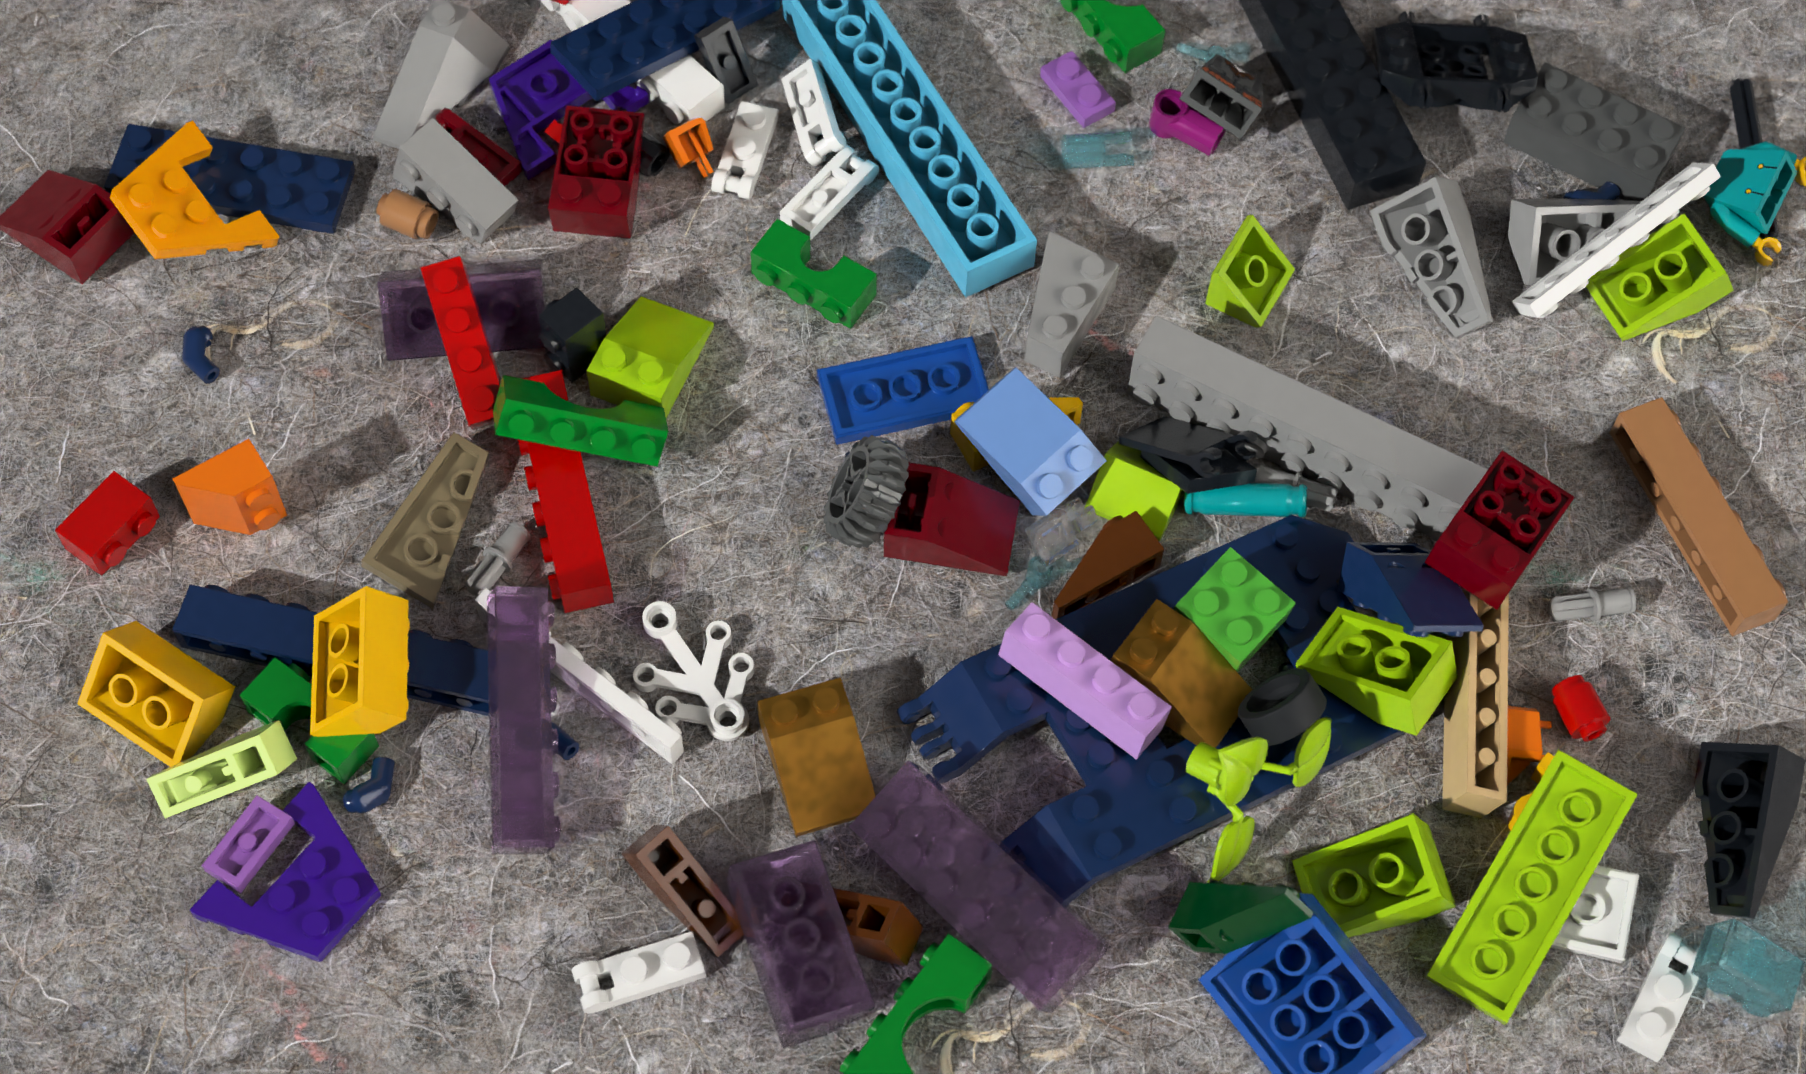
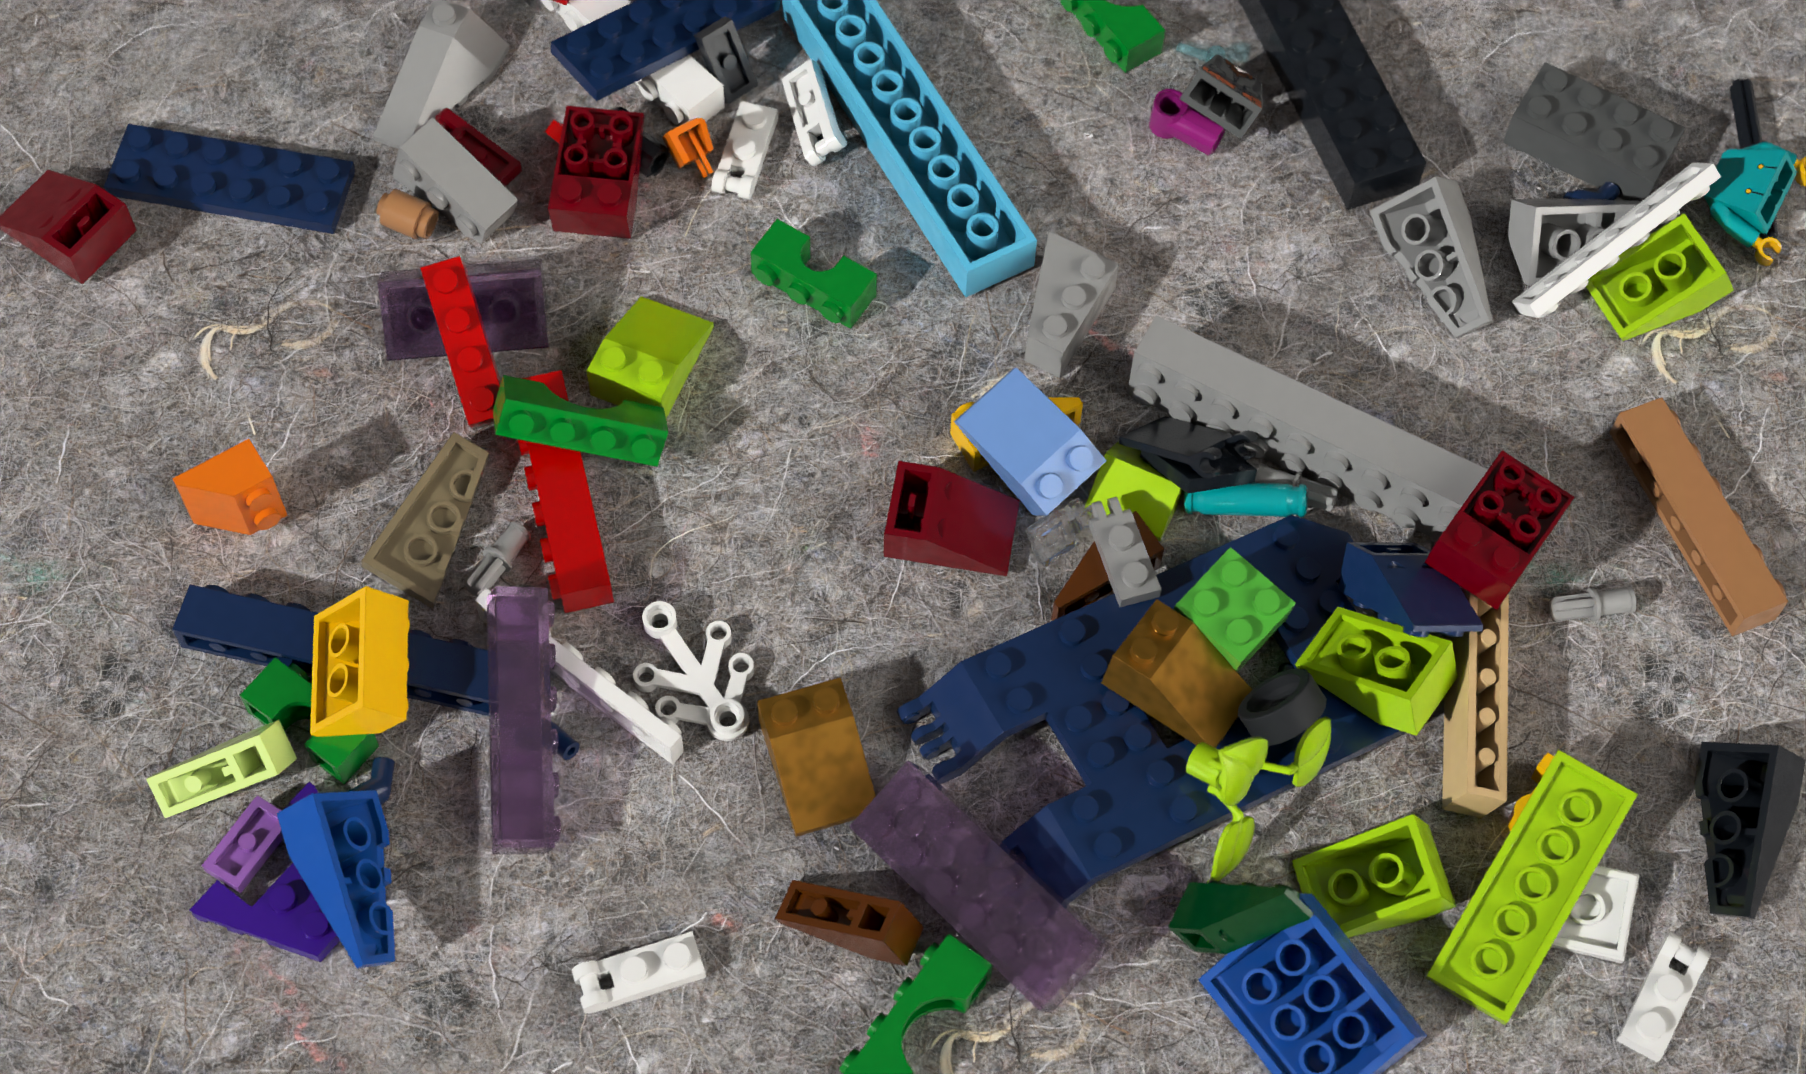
red brick [55,471,160,576] -> none
yellow slope [77,621,235,767] -> none
light orange wing [110,120,280,259] -> none
dark blue arm [182,326,220,384] -> none
dark purple wing [489,39,650,181] -> none
black brick [539,287,606,383] -> none
reddish brown slope [621,825,751,958] -> none
clear purple slope [726,840,875,1049] -> none
white plate [780,145,879,241] -> none
blue tile [817,336,989,445] -> none
dark grey gear [823,435,909,548] -> none
lavender brick [998,602,1172,760] -> none
clear light blue hand [1005,556,1053,610] -> none
medium lavender plate [1040,51,1116,128] -> none
clear light blue hinge [1061,131,1134,169] -> none
lime slope [1205,215,1295,328] -> none
black piece [1373,11,1538,113] -> none
orange piece [1507,705,1552,785] -> none
red brick [1551,675,1611,742] -> none
clear light blue brick [1691,919,1806,1017] -> none
none -> blue wedge [277,790,395,968]
none -> light grey hinge [1089,497,1162,607]

